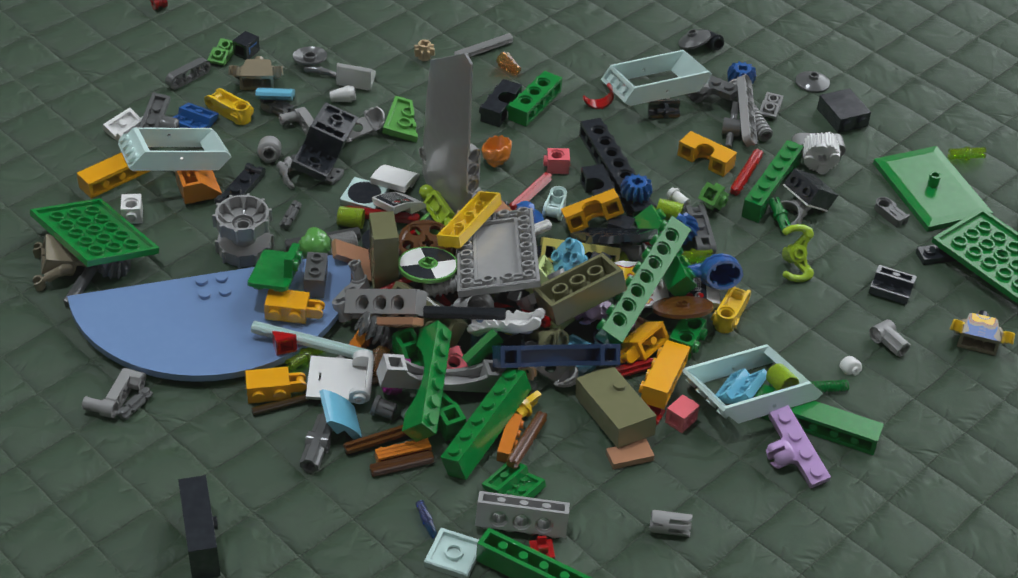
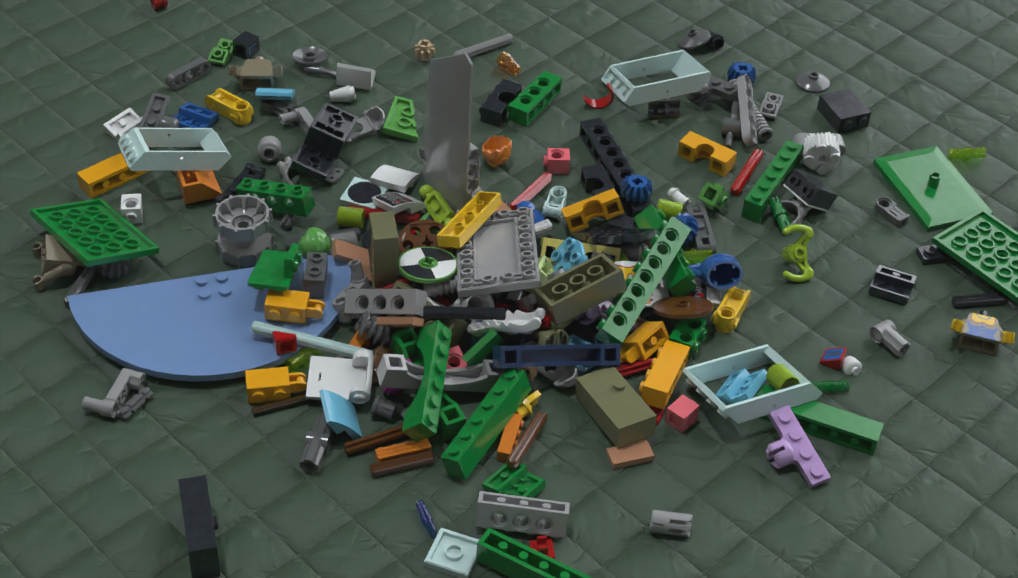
none -> green brick [236,178,316,217]
none -> red slope [819,347,847,371]
none -> black axle [951,292,1009,307]

